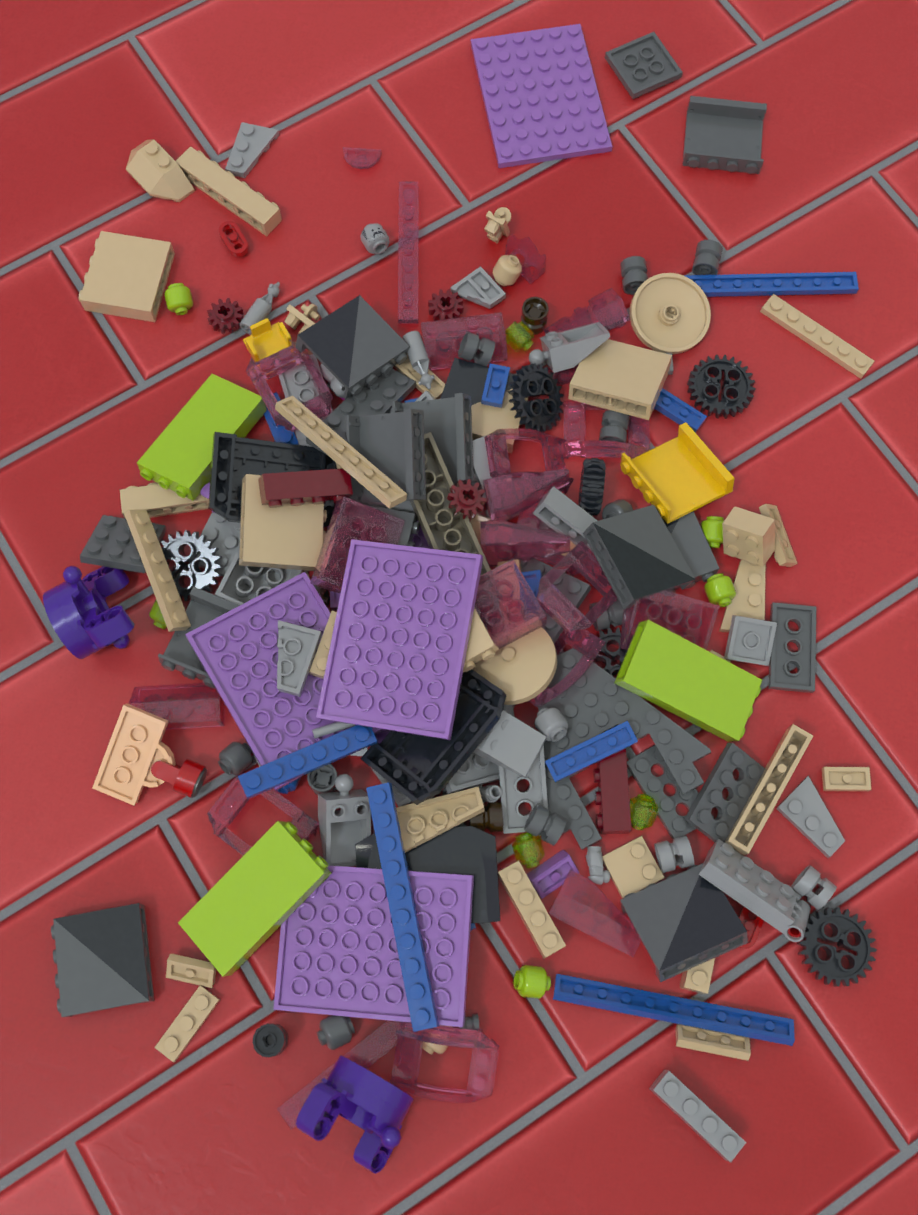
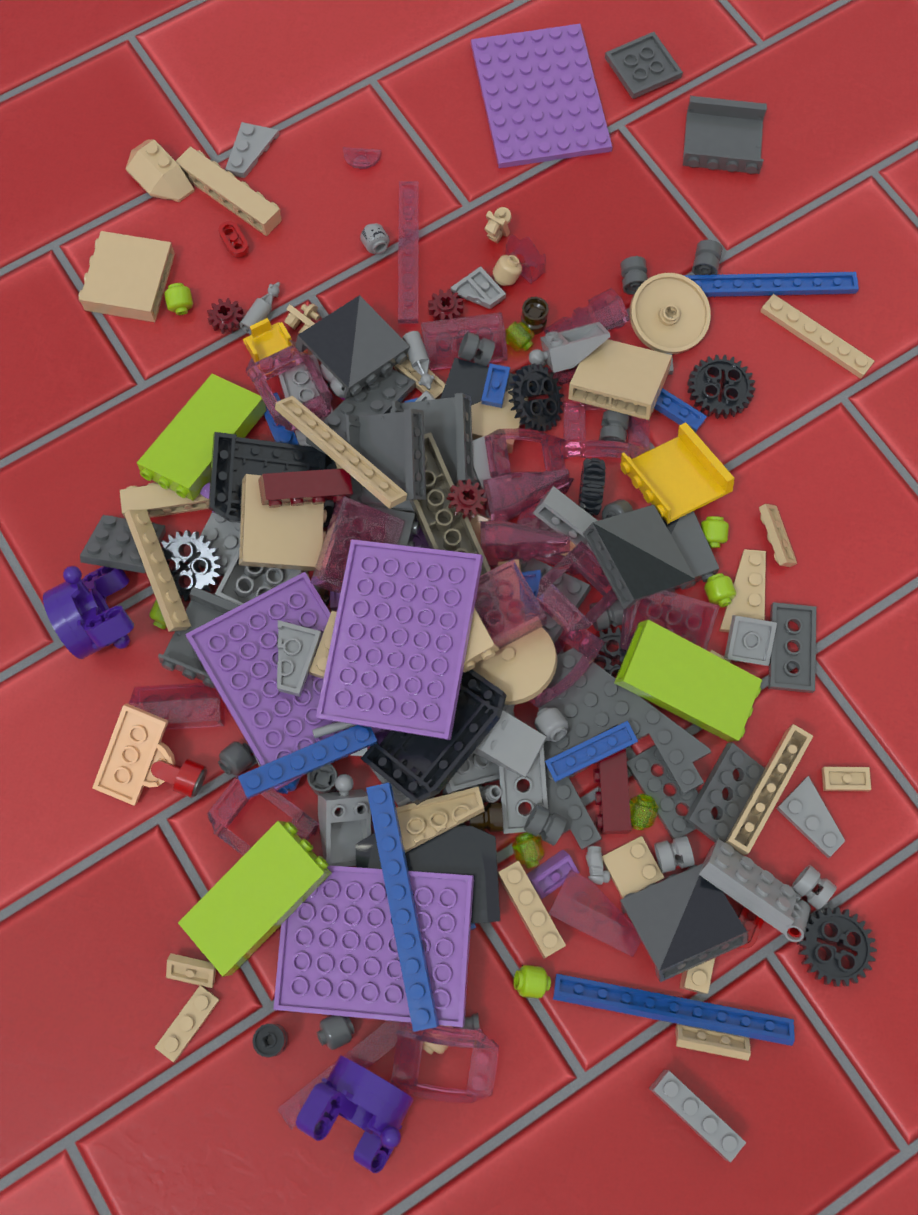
panel [51,903,154,1017] -> none
tan brick [722,506,775,567] -> none

